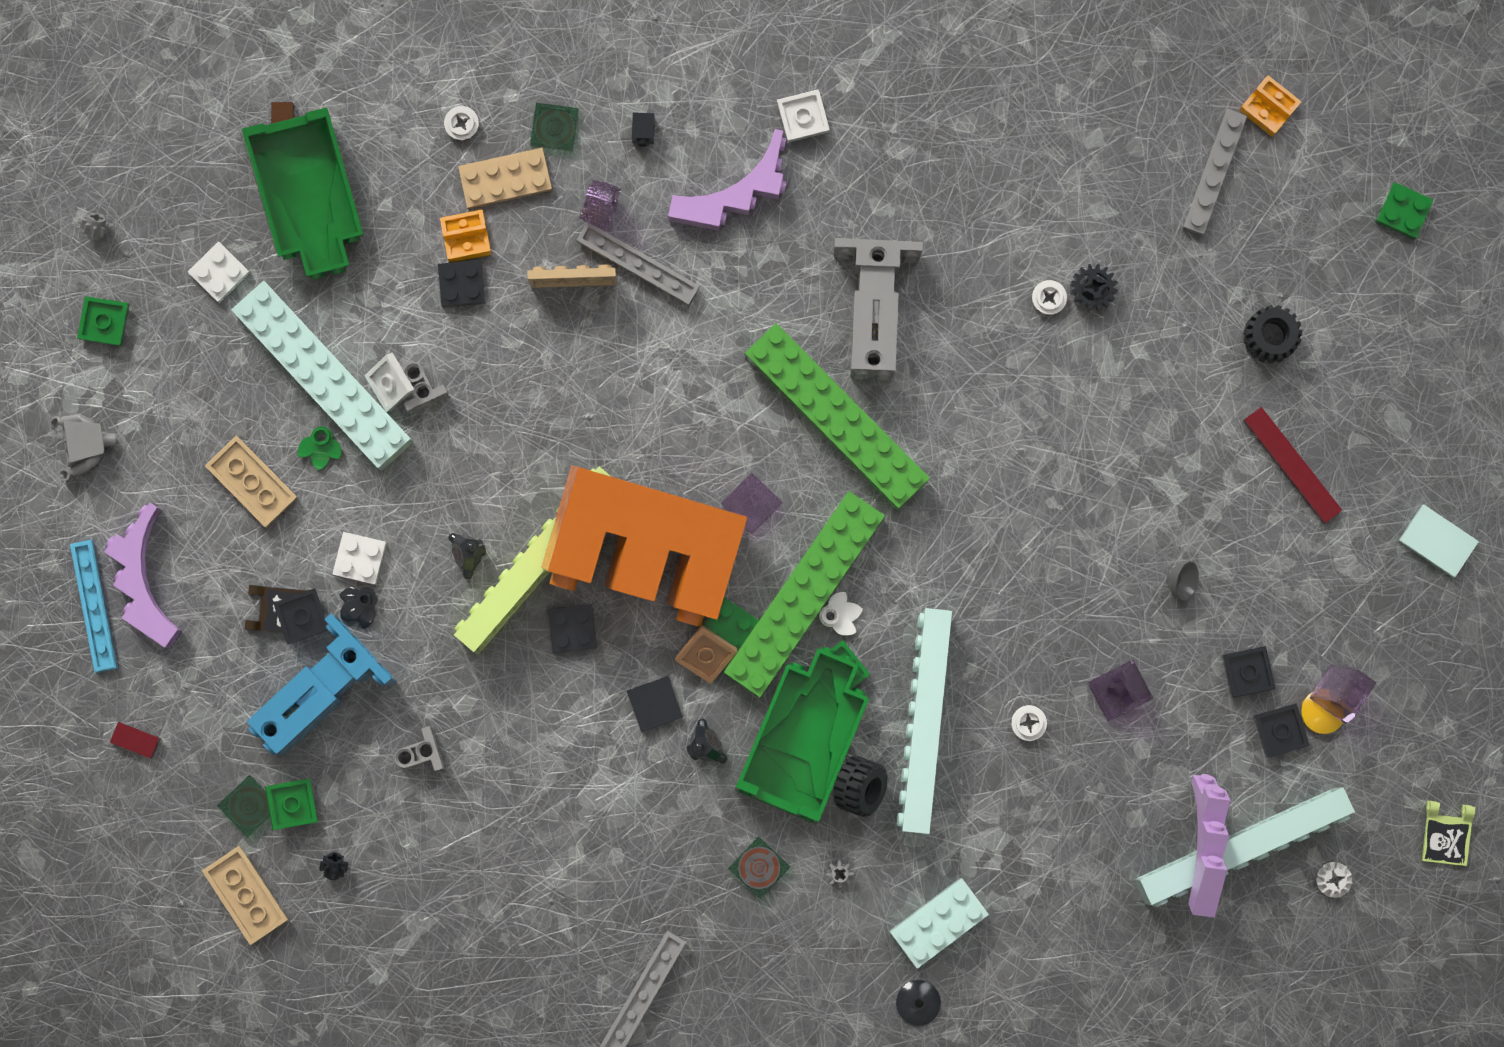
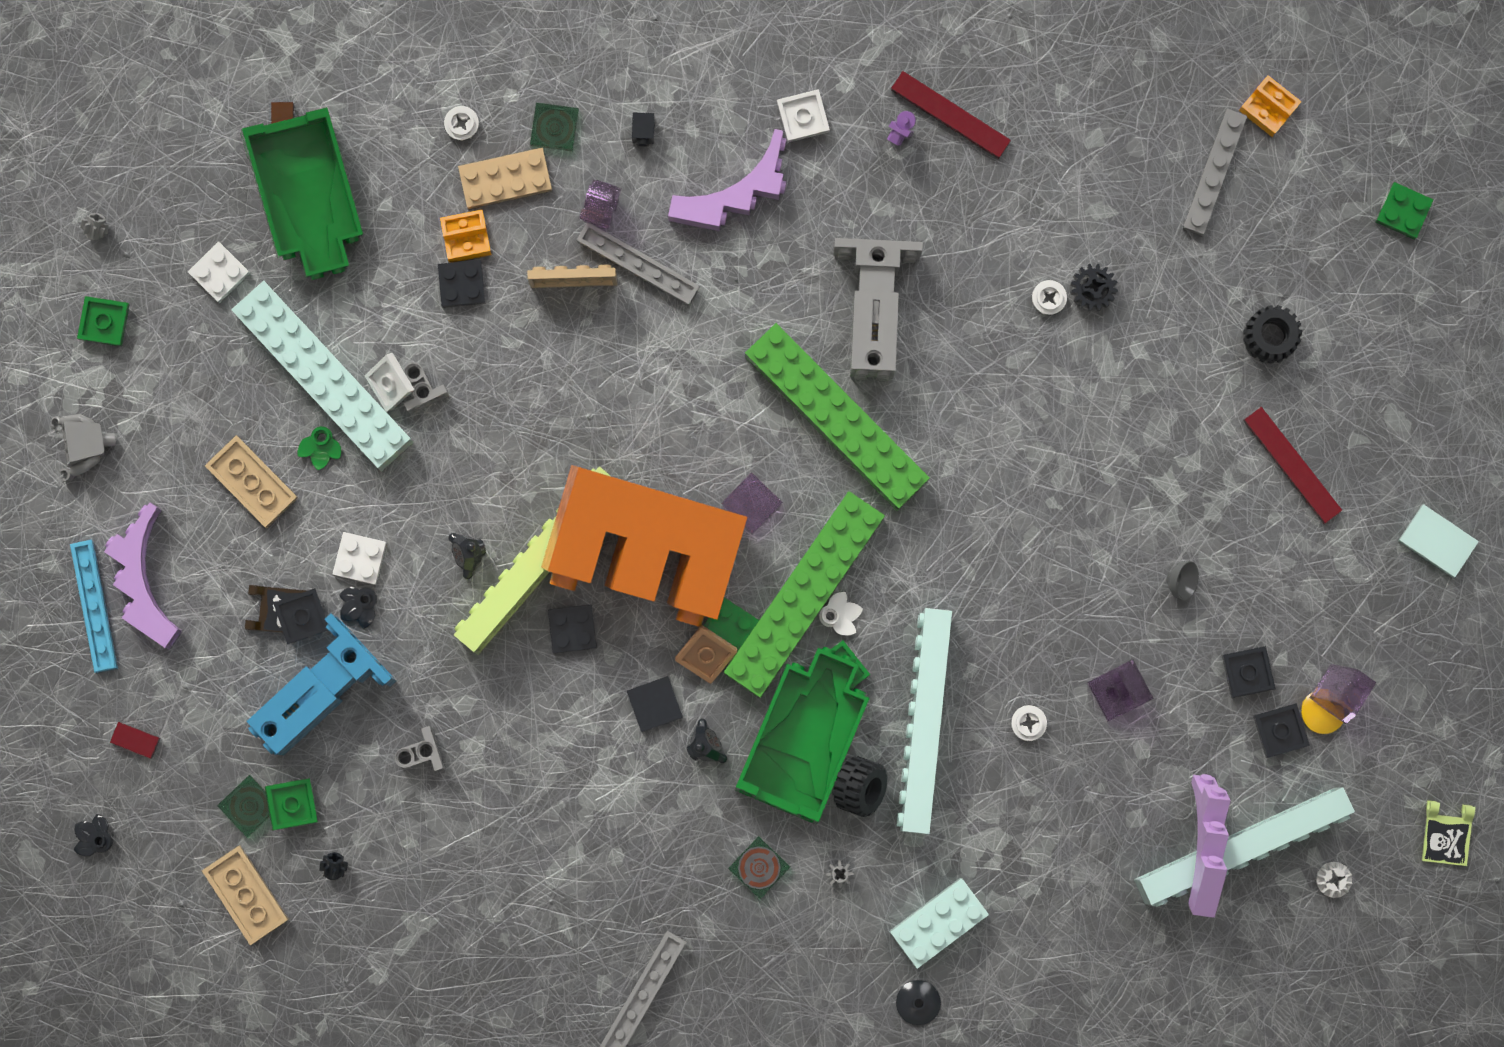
none -> black plate [74,814,113,856]
none -> medium lavender hips [887,111,916,146]
none -> dark red tile [891,71,1011,159]

